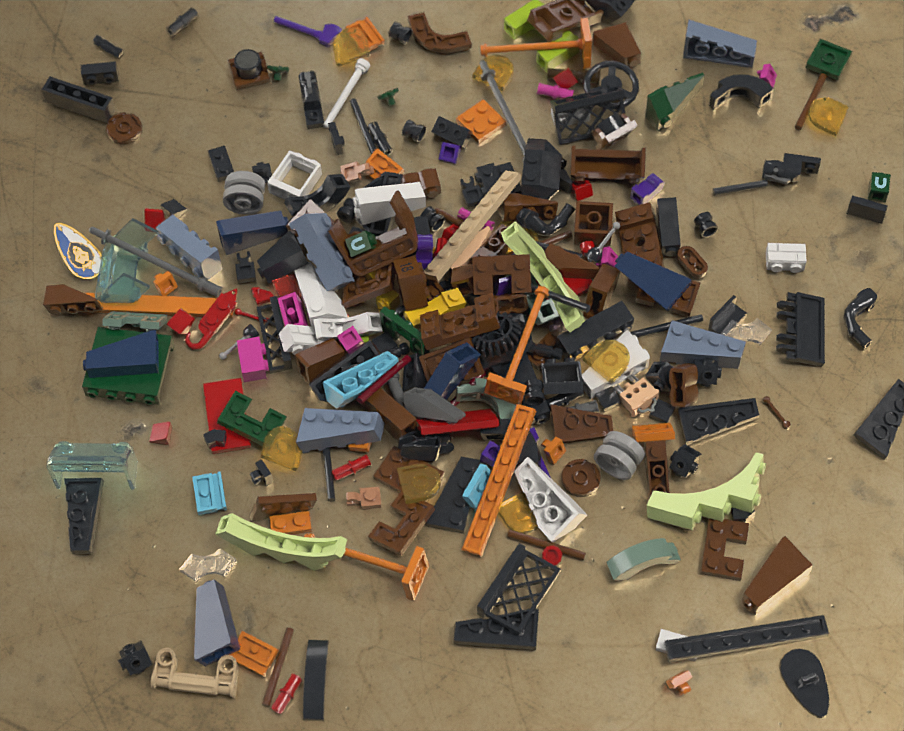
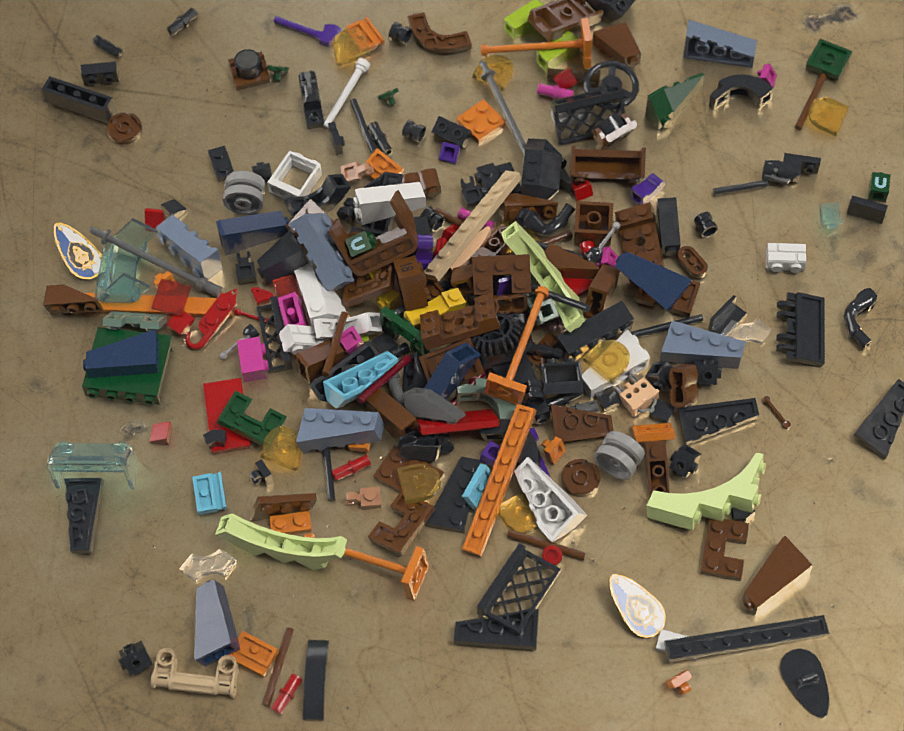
sand green arch [606,538,681,580] -> none
none -> clear red piece [151,278,191,317]
none -> reddish brown bar [322,311,348,377]
none -> shield [609,574,666,638]
none -> clear light blue bracket [819,202,843,229]

